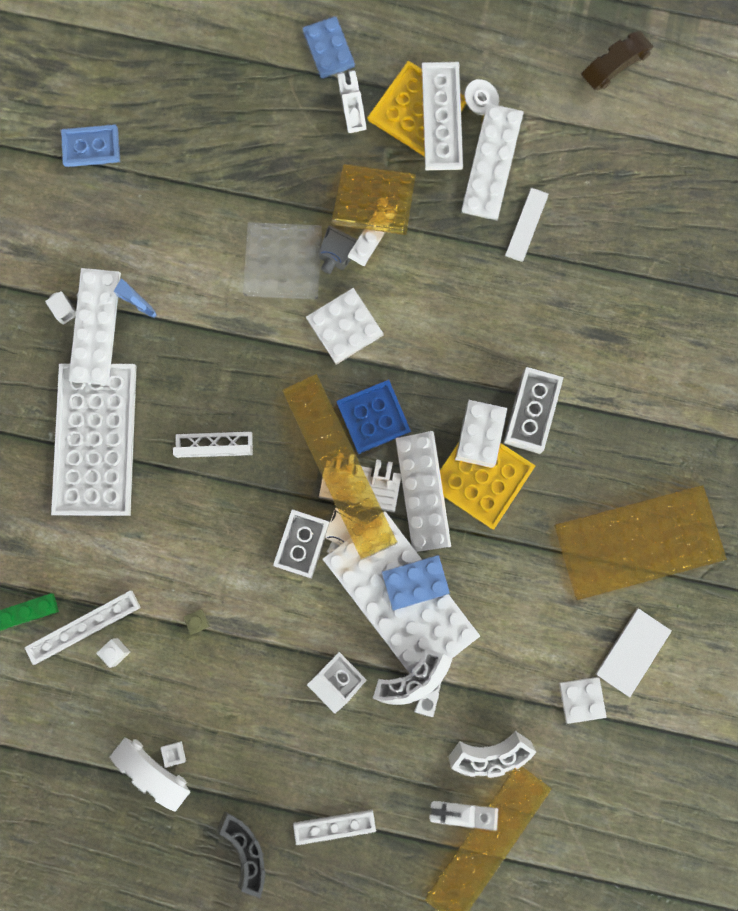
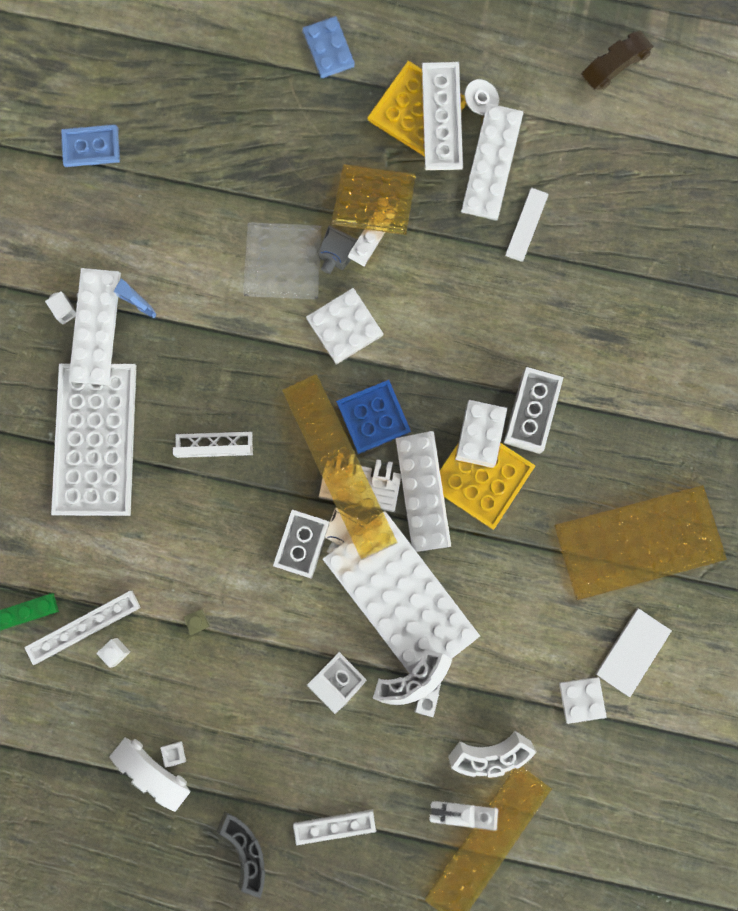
white plate [337,70,367,133] -> none
medium blue plate [382,555,450,610] -> none

